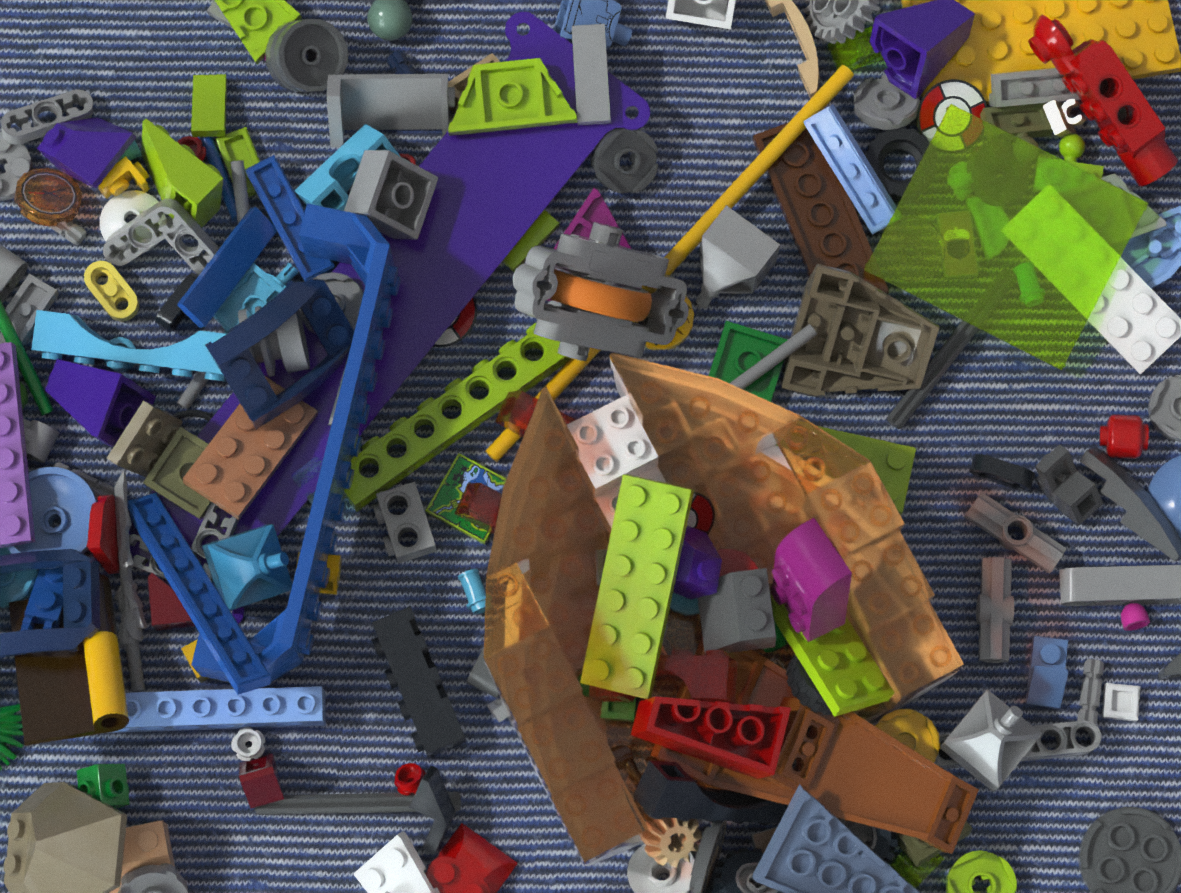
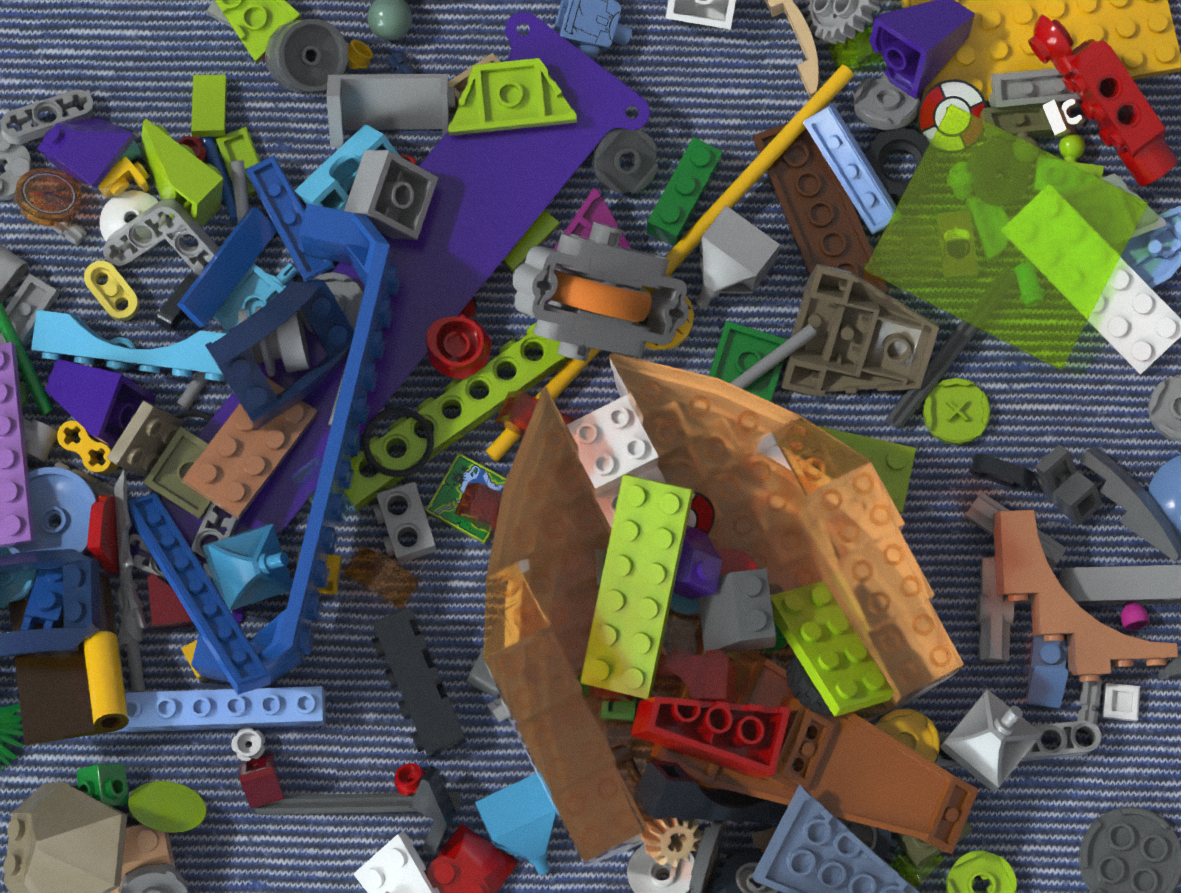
medium azure pin [458,569,493,615] -> none
light grey tile [572,24,611,125] -> none
magenta brick [770,518,852,642] -> none
red head [1099,414,1149,459] -> none
none -> yellow axle [57,420,119,476]
none -> lime sticker [128,781,206,833]
none -> clear orange slope [343,546,419,610]
none -> yellow plate [346,39,373,70]
none -> black tyre [362,407,434,477]
none -> red hat [425,314,492,380]
none -> dark azure piece [475,773,557,875]
none -> green brick [646,137,723,247]
none -> lime tile [922,378,991,446]
none -> nougat arch [993,510,1178,682]

